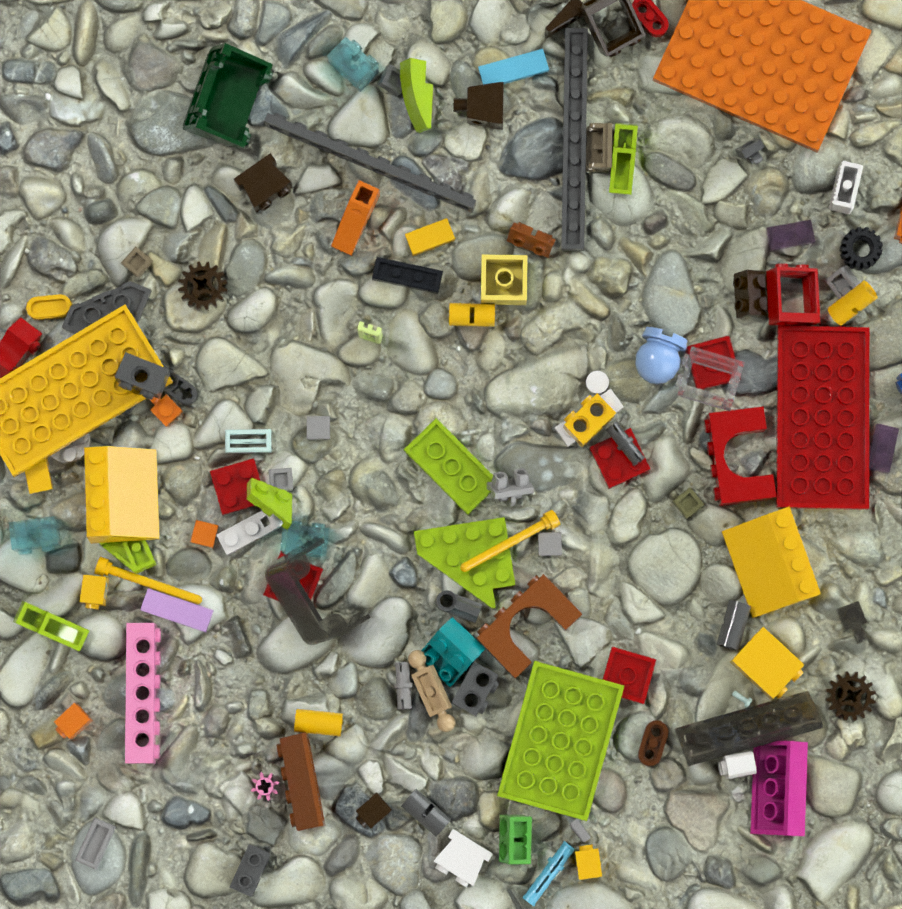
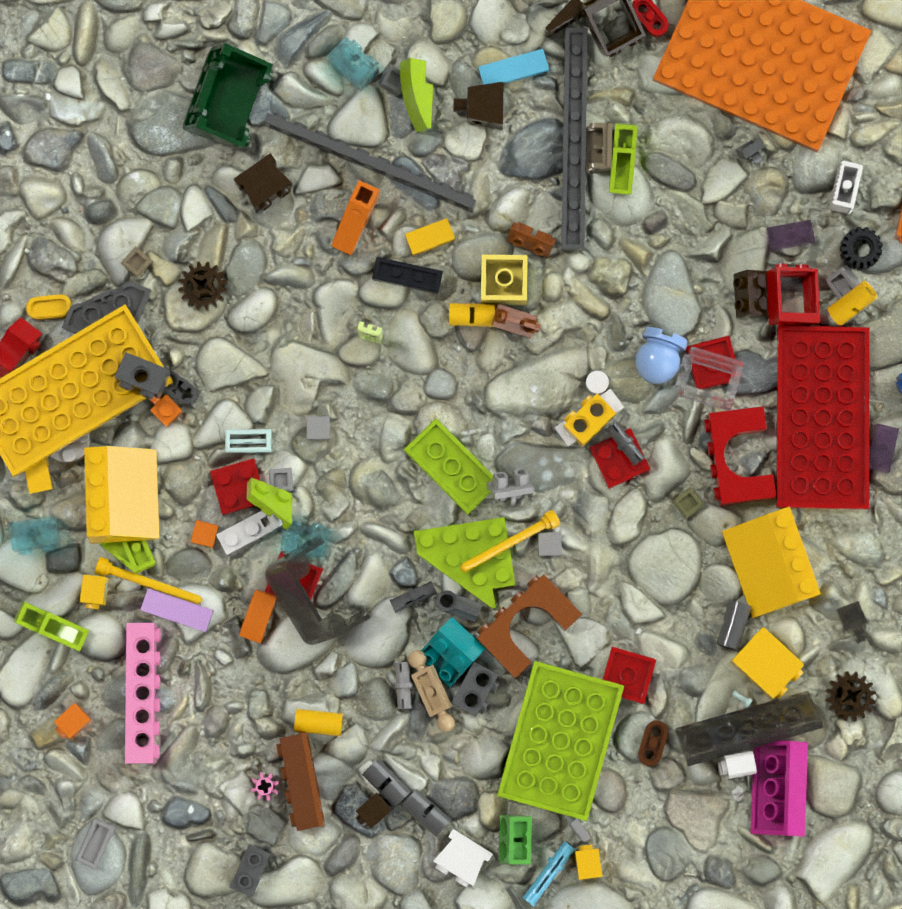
none -> orange slope [239,589,277,643]
none -> dark grey pin [362,758,411,808]
none -> dark grey pin [390,581,437,613]
none -> dark orange hinge [491,304,541,338]

